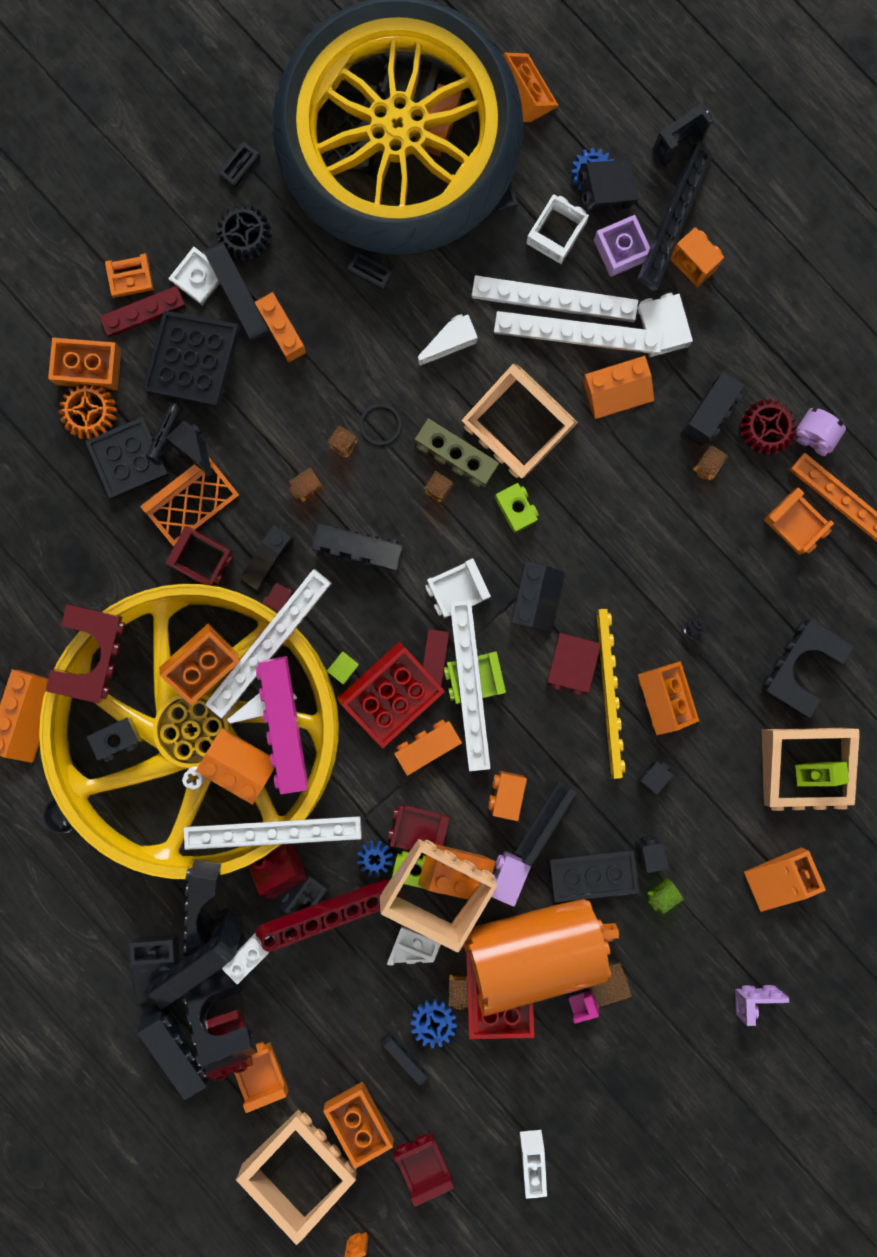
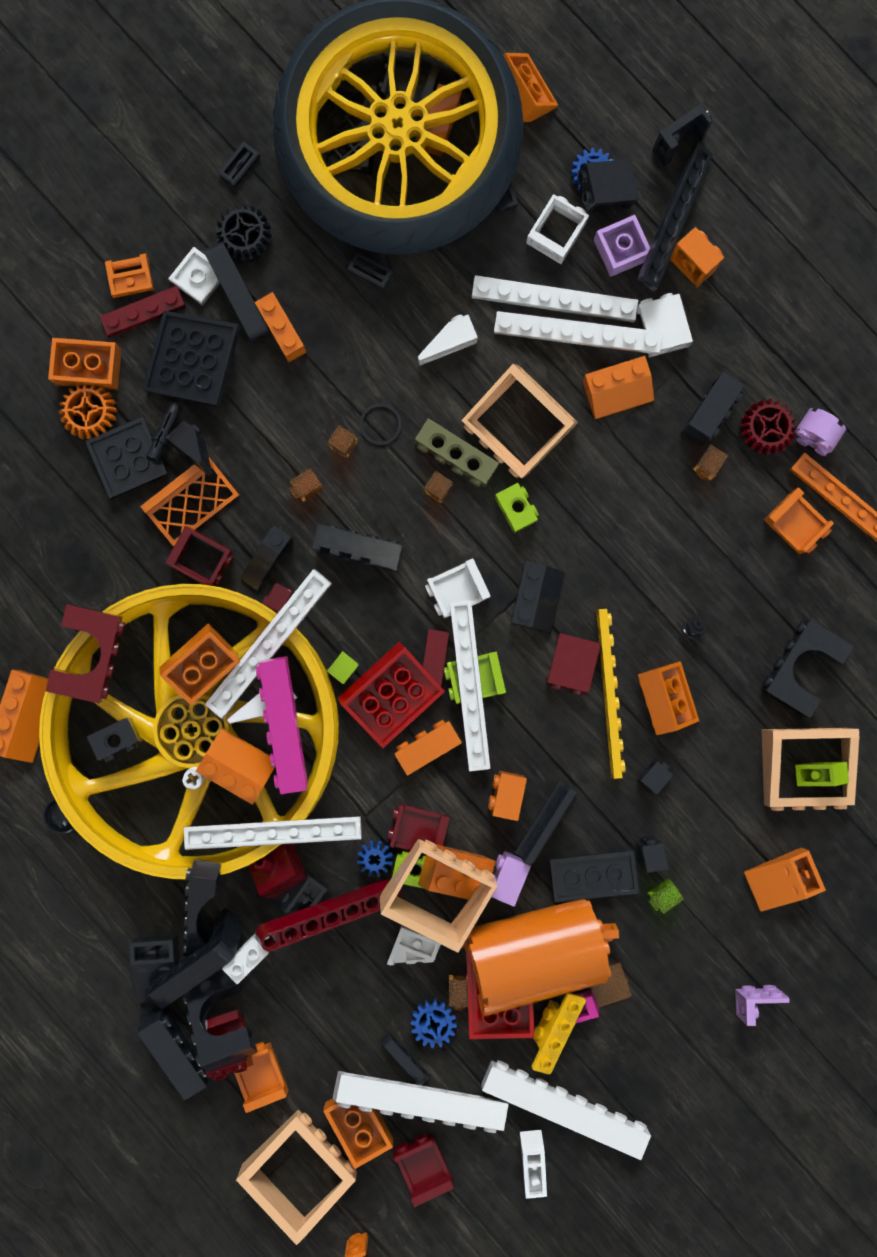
none -> white brick [333,1071,508,1133]
none -> white brick [481,1060,651,1160]
none -> yellow bracket [531,993,586,1074]

